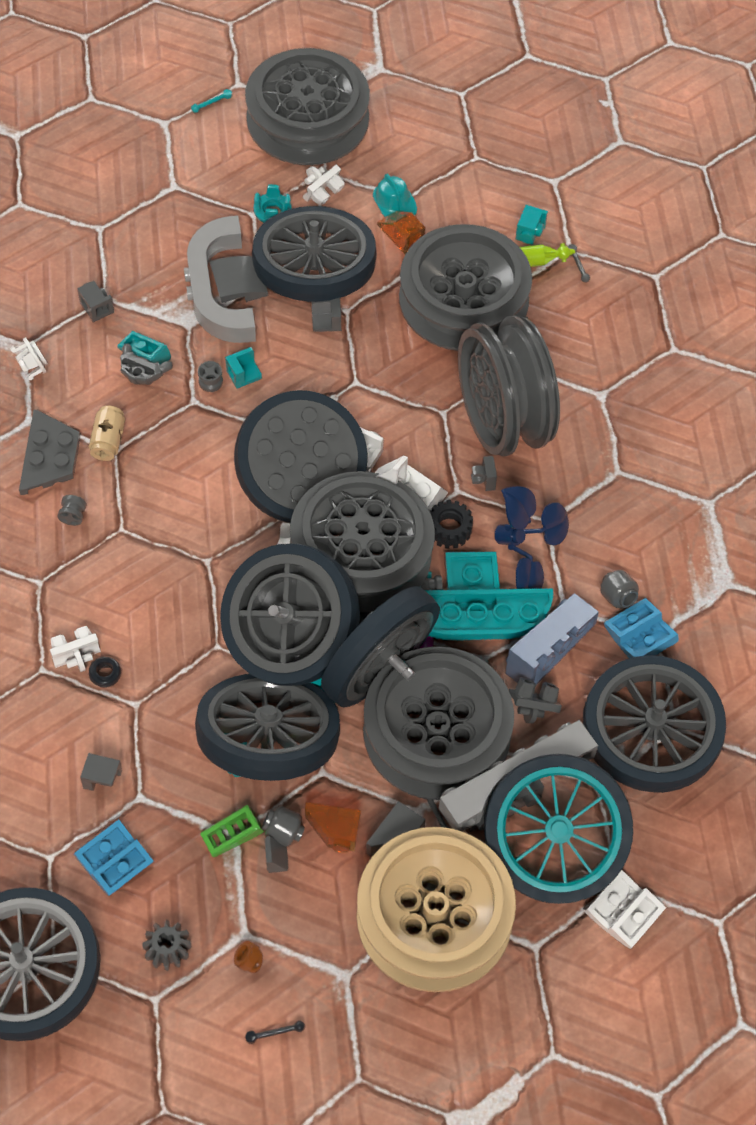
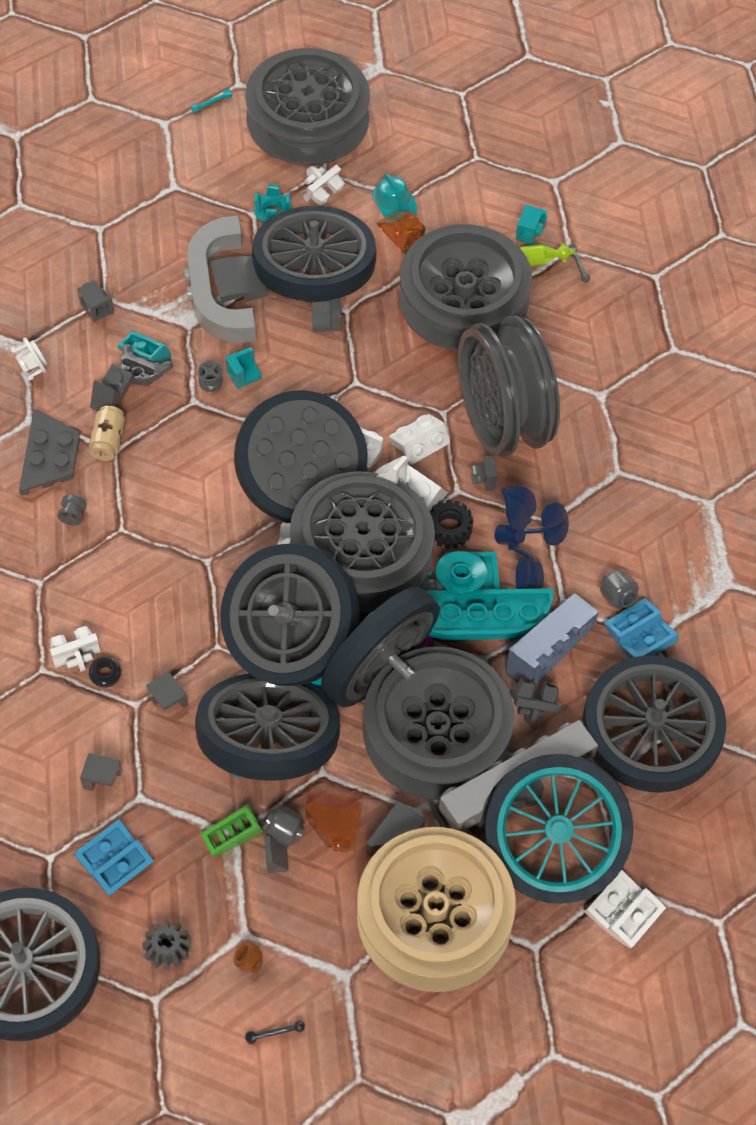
none -> dark grey slope [90,363,135,411]
none -> dark grey panel [146,671,188,710]
none -> white bracket [389,414,450,465]
none -> teal dish [435,551,488,594]

